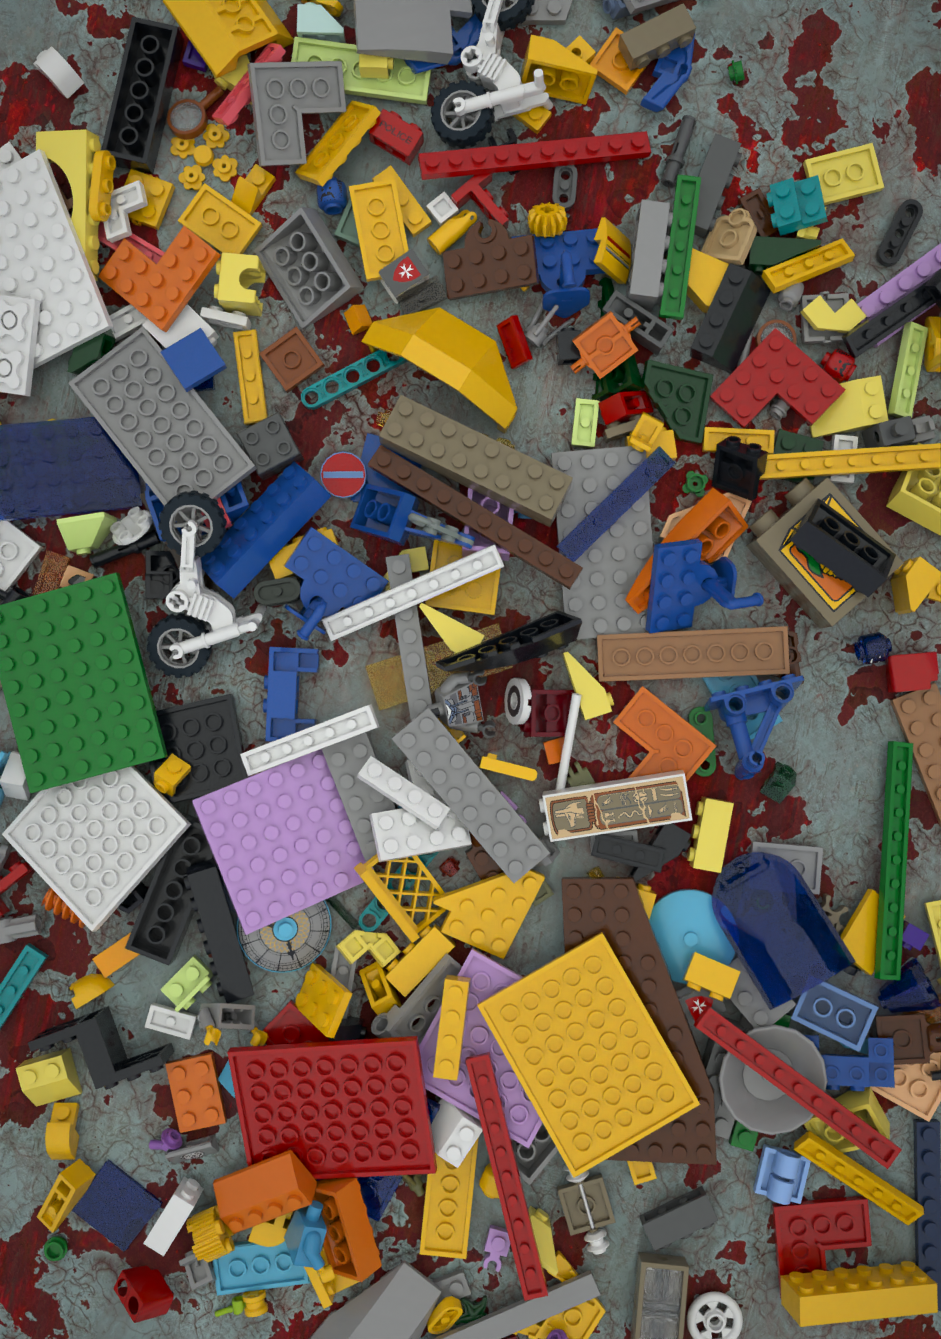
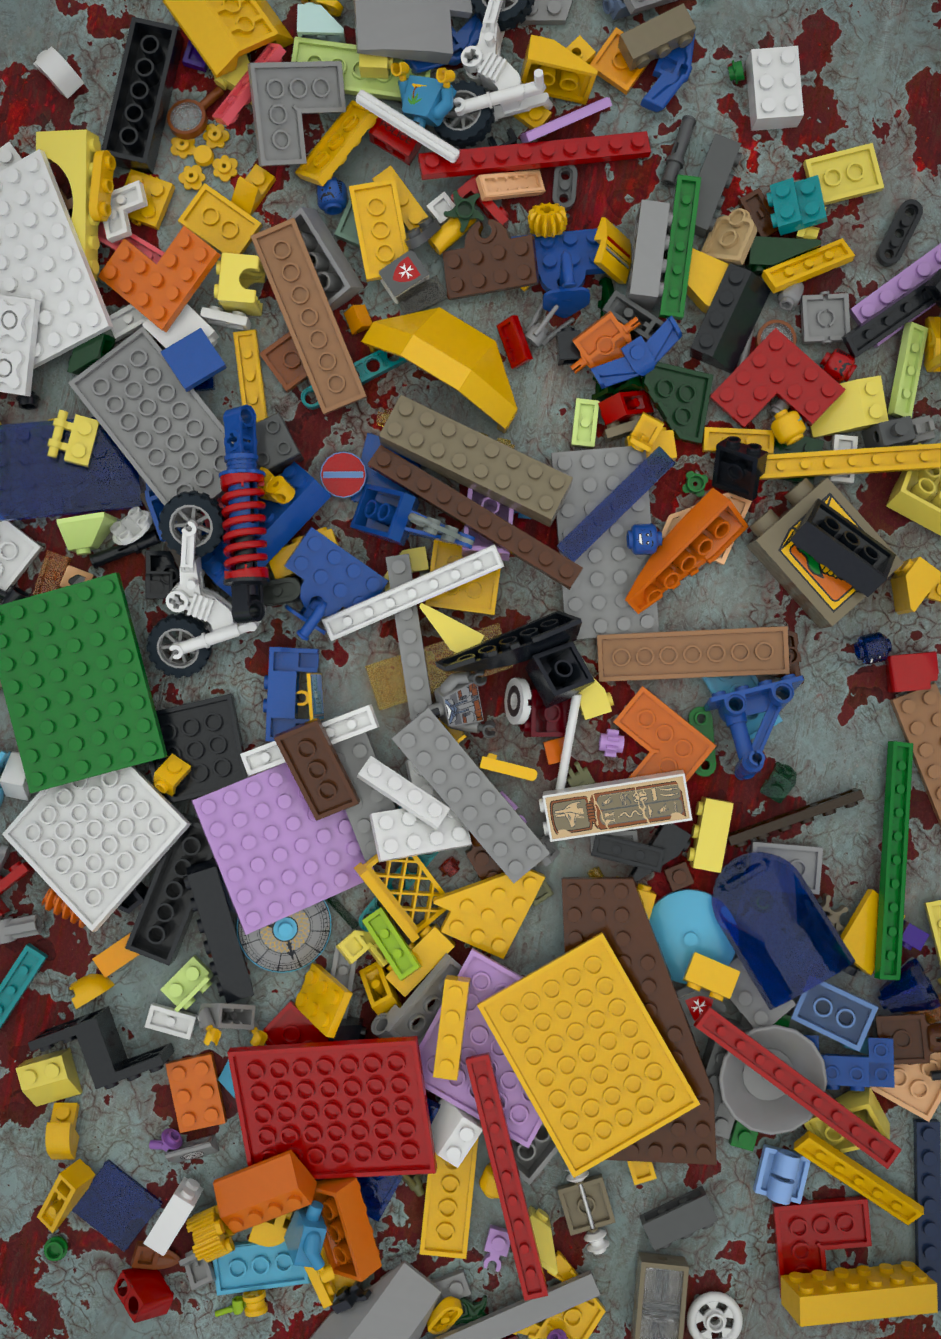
blue plate [646,539,764,634] -> none
light yellow tile [800,295,867,333] -> none
none -> black plate [16,391,40,410]
none -> light yellow plate [47,410,100,467]
none -> dark orange plate [131,1241,181,1270]
none -> piece [219,405,270,624]
none -> medium nougat plate [251,218,367,415]
none -> yellow leg [257,467,295,504]
none -> reddish brown plate [274,717,360,821]
none -> piece [296,673,325,720]
none -> black plate [331,1281,372,1314]
none -> white axle [356,90,460,163]
none -> lime plate [362,907,422,981]
none -> dark azure torso [391,62,457,128]
none -> dark grey plate [404,216,441,250]
none -> dark green animal [444,190,484,233]
none -> light nougat plate [476,169,546,201]
none -> lavender tile [520,97,612,143]
none -> black slope [525,641,595,708]
none -> blue plate [590,315,682,389]
none -> lavender gear [598,729,624,758]
none -> blue head [626,523,662,555]
none -> reddish brown plate [663,861,694,892]
none -> dark brown plate [727,788,865,848]
none -> white brick [746,46,804,131]
none -> yellow head [770,409,806,446]

